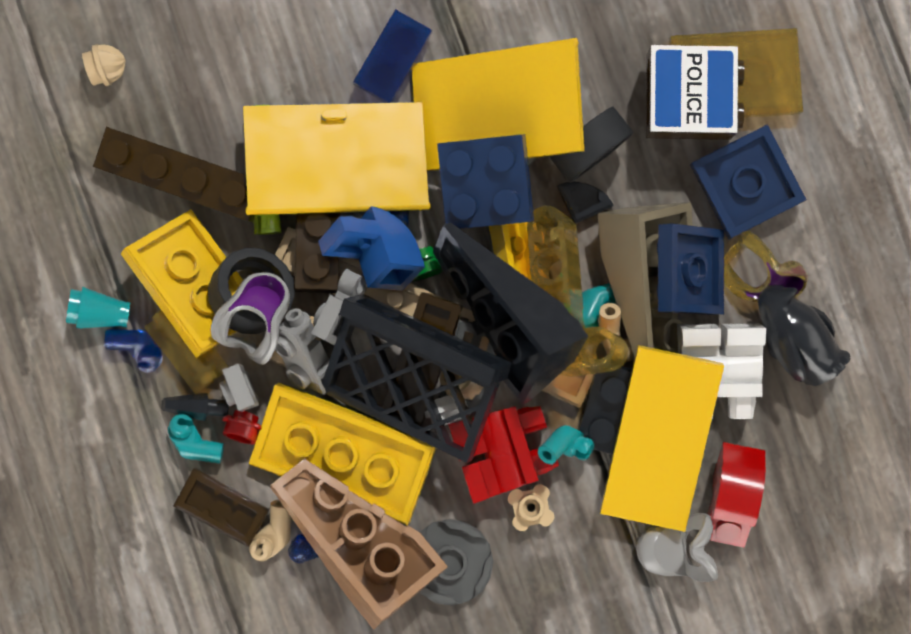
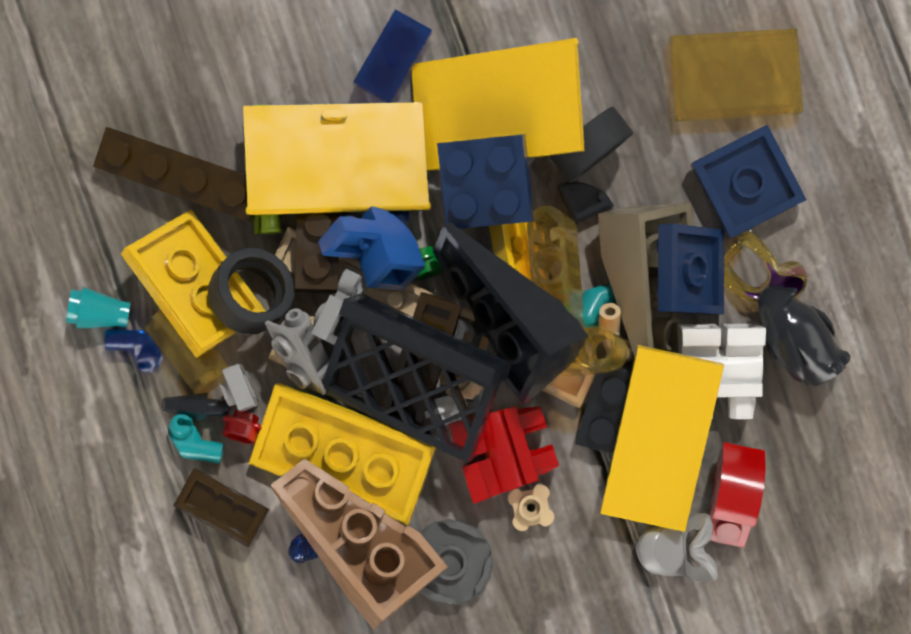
tan plate [82,44,125,86] -> none
light grey piece [211,272,290,365] -> none
tan arm [249,500,291,561] -> none
teal arm [538,425,594,464] -> none
piece [646,45,744,140] -> none

